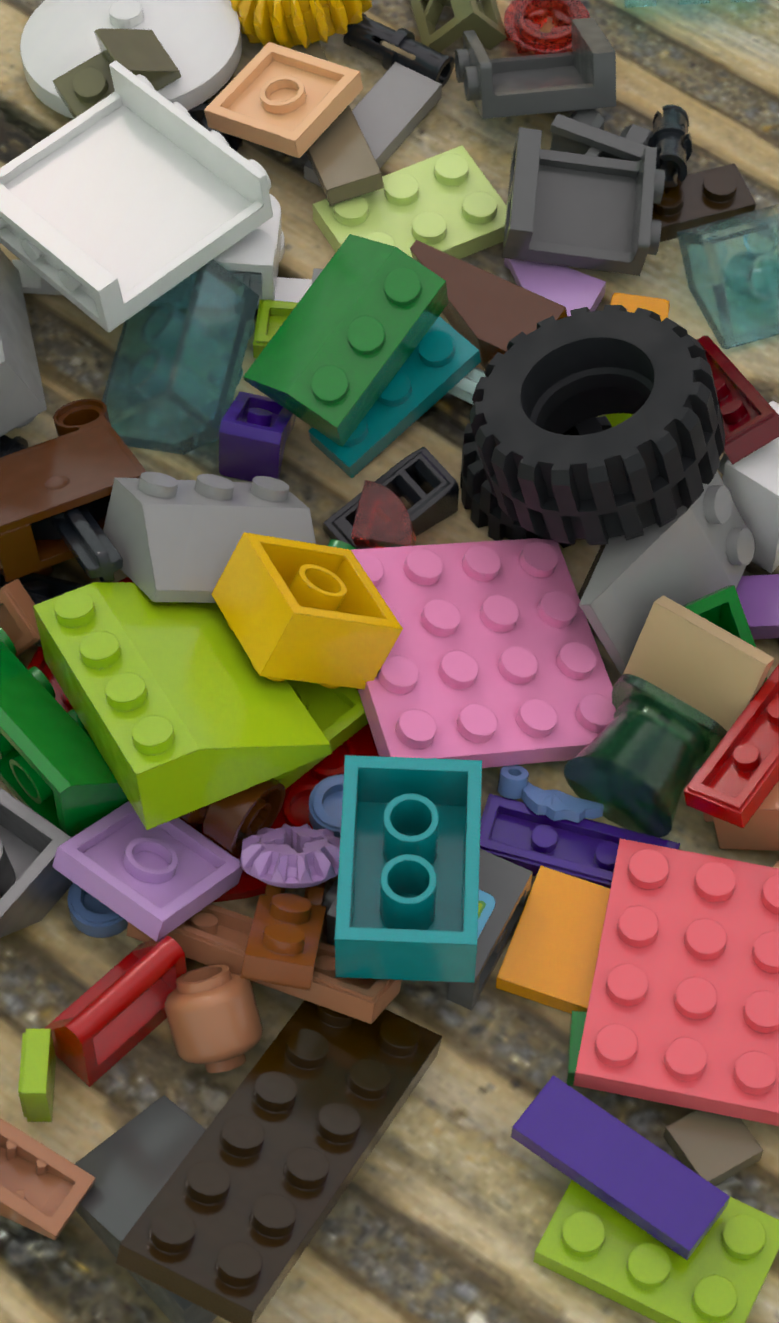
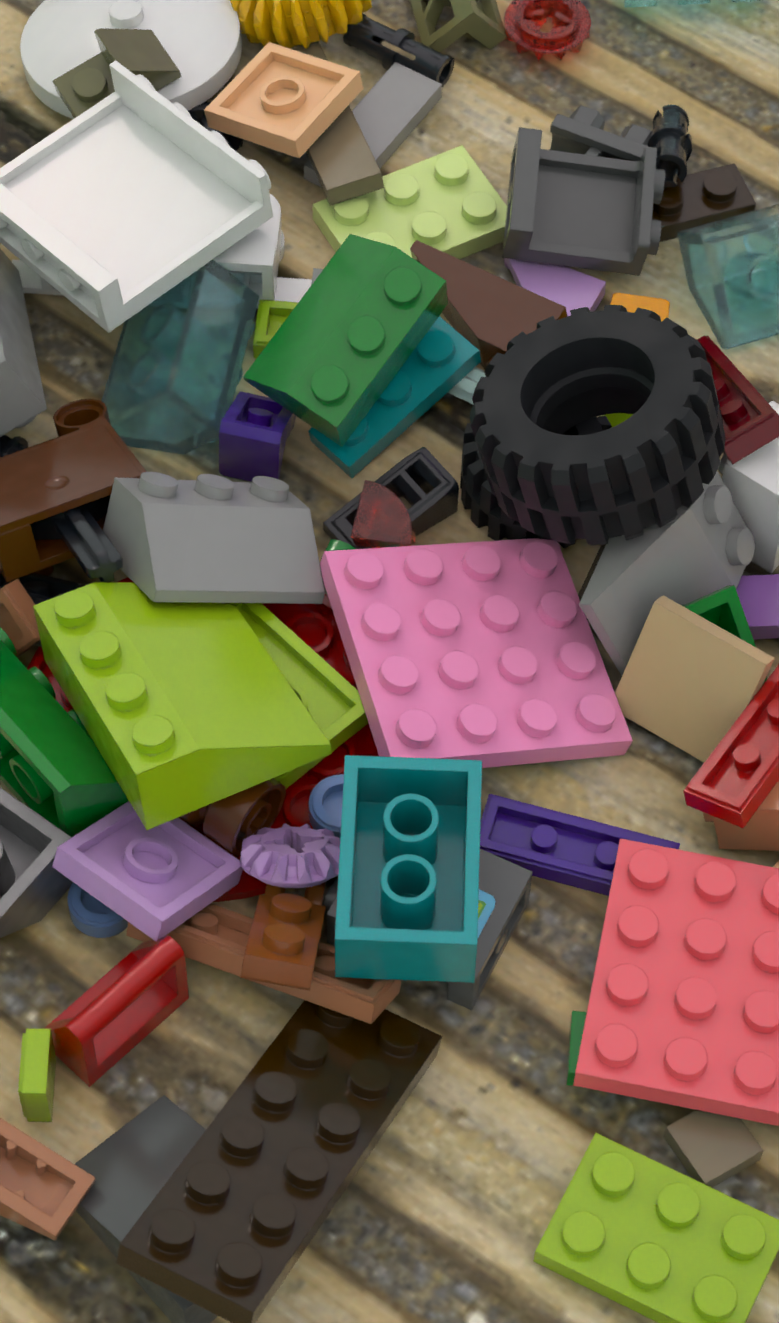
nougat head [165,964,263,1073] -> none
yellow brick [211,532,403,690] -> none
dark grey panel [454,18,616,119] -> none
light orange tile [496,866,610,1014] -> none
medium blue piece [497,765,604,823] -> none
dark purple tile [511,1075,730,1260] -> none
clear green hat [564,674,727,838] -> none

